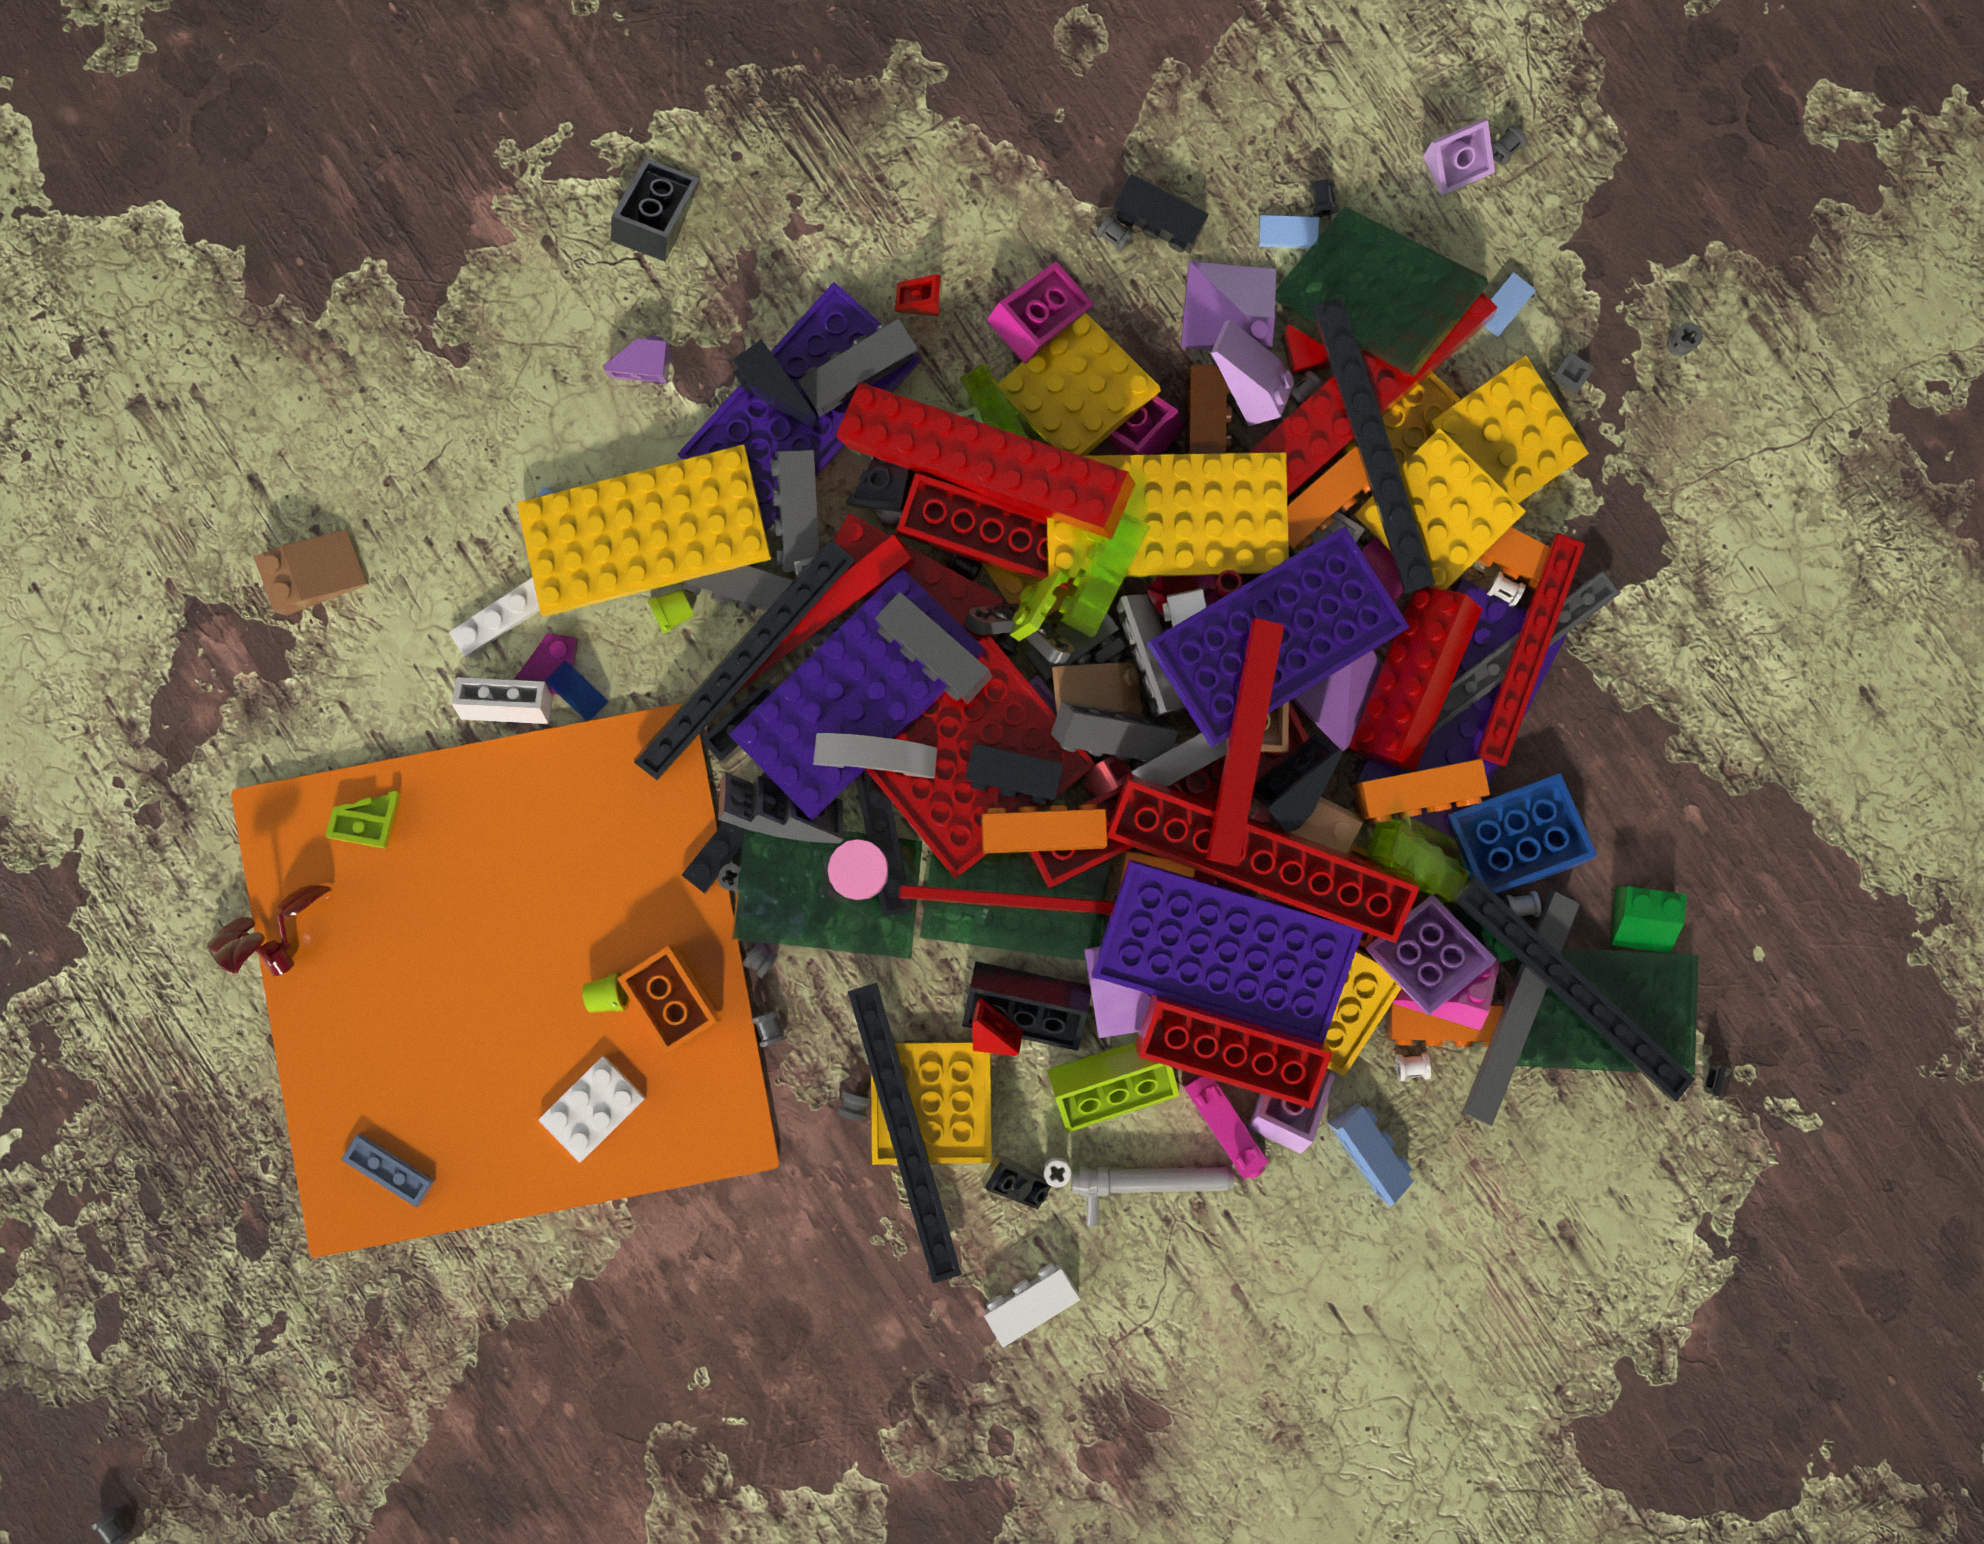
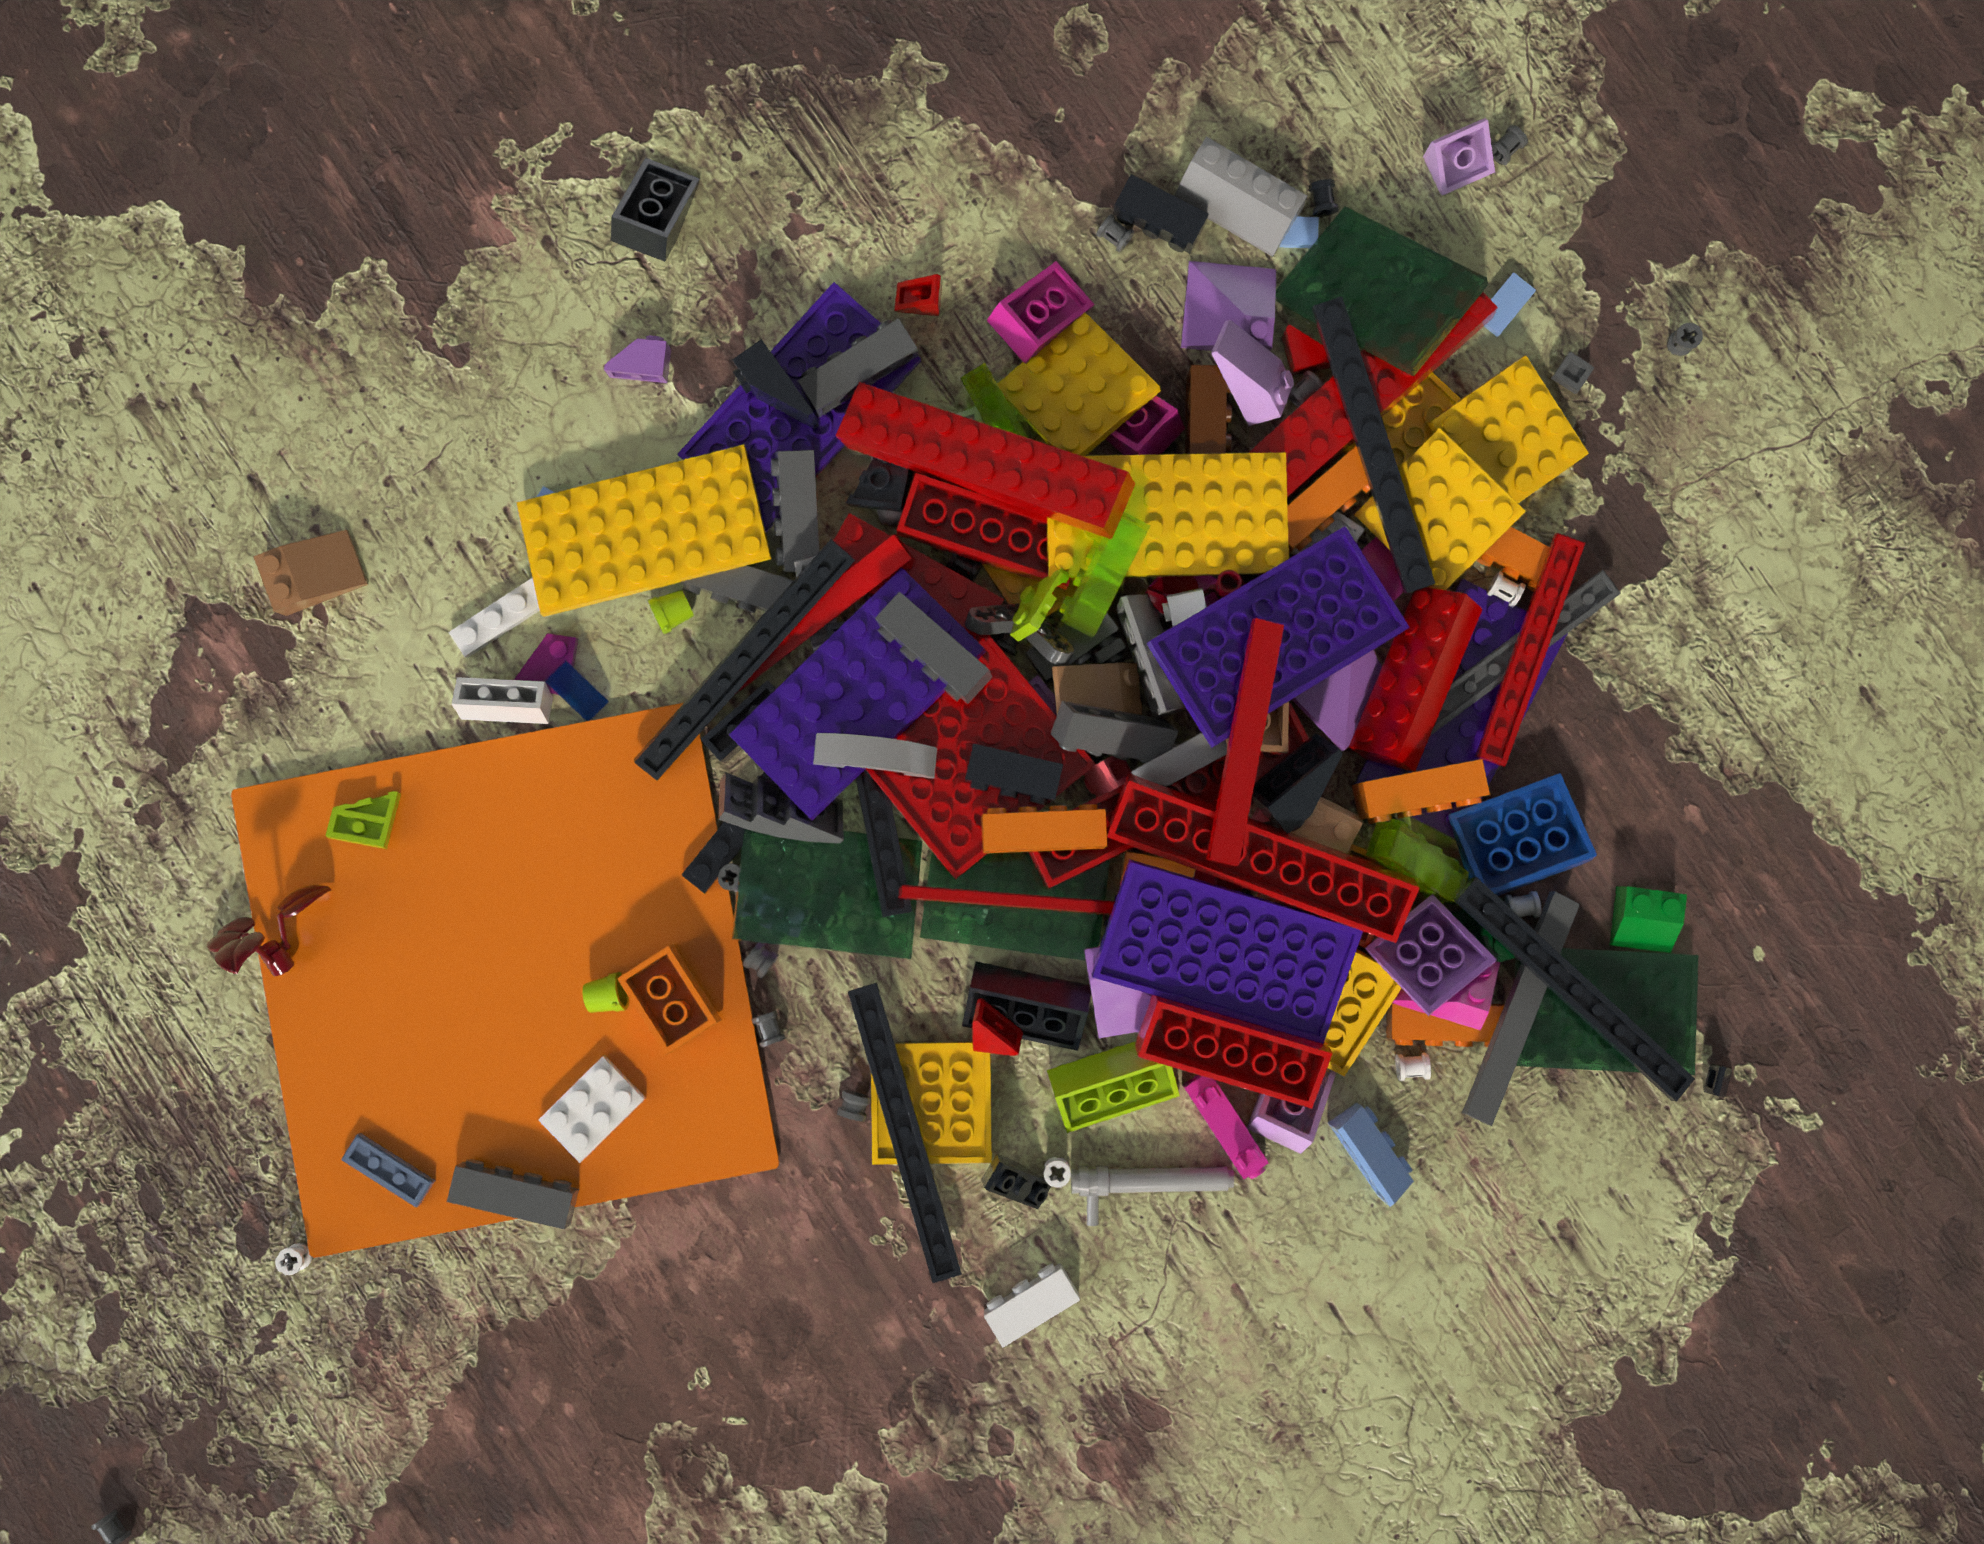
bright pink tile [828,839,889,900] -> none
none -> white bush [275,1243,313,1275]
none -> dark grey brick [447,1159,579,1229]
none -> light grey slope [1174,136,1307,257]

